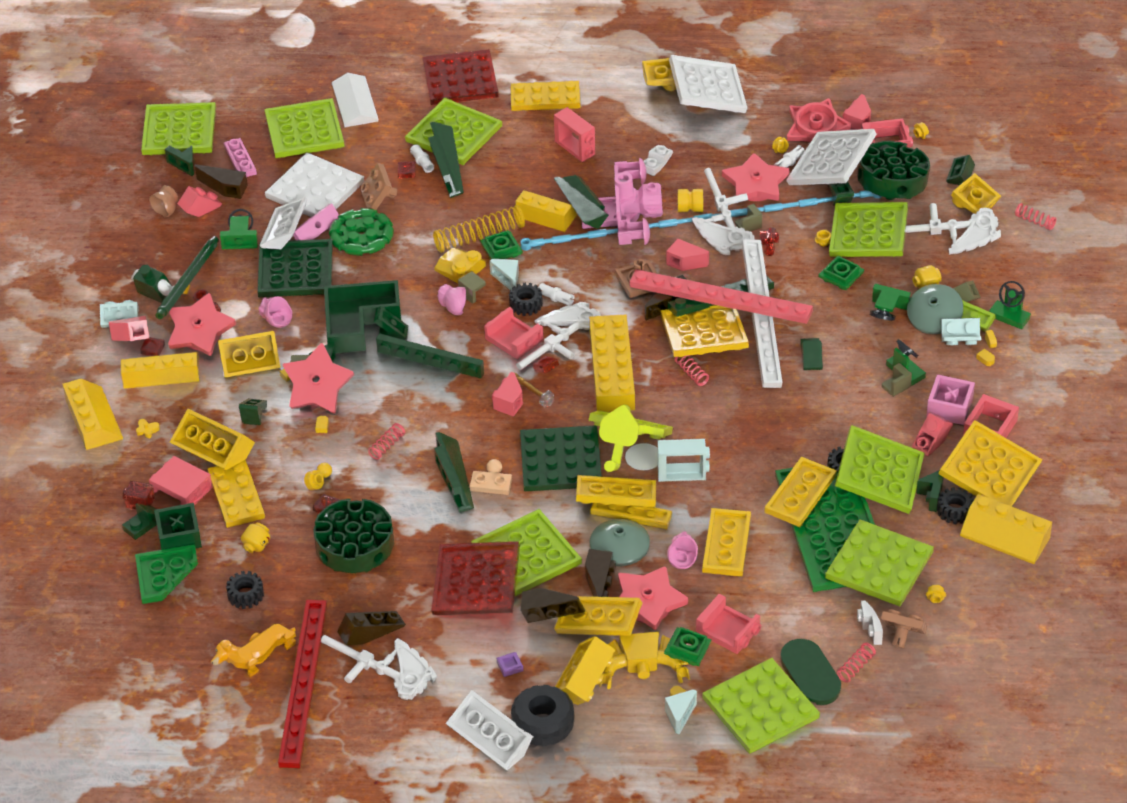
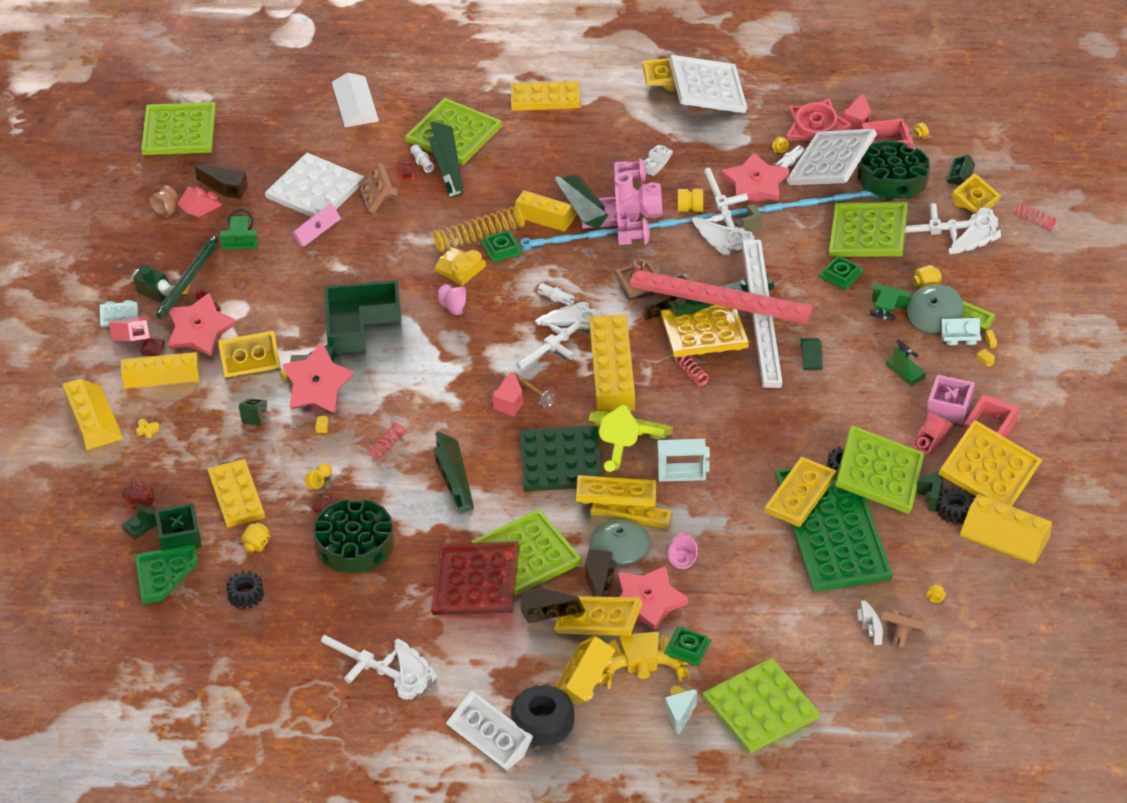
coral panel [149,456,213,505] -> none
dark green slope [165,145,194,176] -> none
yellow slope [169,409,255,470] -> none
light orange animal [211,624,296,678] -> none
bright pink tile [224,138,257,177] -> none
dark green plate [258,239,333,297] -> none
bright pink hair [259,296,292,328] -> none
white slope [260,197,308,249] -> none
lime plate [264,98,344,158] -> none
red plate [278,600,327,768] -> none
green plate [329,208,394,256] -> none
dark brown slope [337,611,406,645] -> none
dark green slope [374,306,409,340] -> none
dark green plate [376,334,484,379] -> none
clear red plate [423,49,499,105] -> none
olive panel [458,271,486,304] -> none
light nougat plate [470,459,512,495] -> none
coral panel [485,307,543,360] -> none
light aqua slope [490,259,519,290] -> none
medium lavender tile [496,652,523,677] -> none
black tyre [509,282,543,316] -> none
clear red tile [532,356,559,374] -> none
coral window [554,107,595,162] -> none
white sticker [625,443,658,470] -> none
coral slope [666,239,709,271] -> none
coral panel [696,594,761,654] -> none
yellow plate [702,508,751,577] -> none
clear red plate [759,227,779,256] -> none
dark green tile [780,639,841,705] -> none
yellow plate [815,230,831,247] -> none
lime plate [825,520,934,607] -> none
dark green slope [828,181,854,206] -> none
coral piece [837,643,876,682] -> none
olive panel [882,363,912,397] -> none
olive panel [953,281,981,302] -> none
green piece [989,281,1031,330] -> none

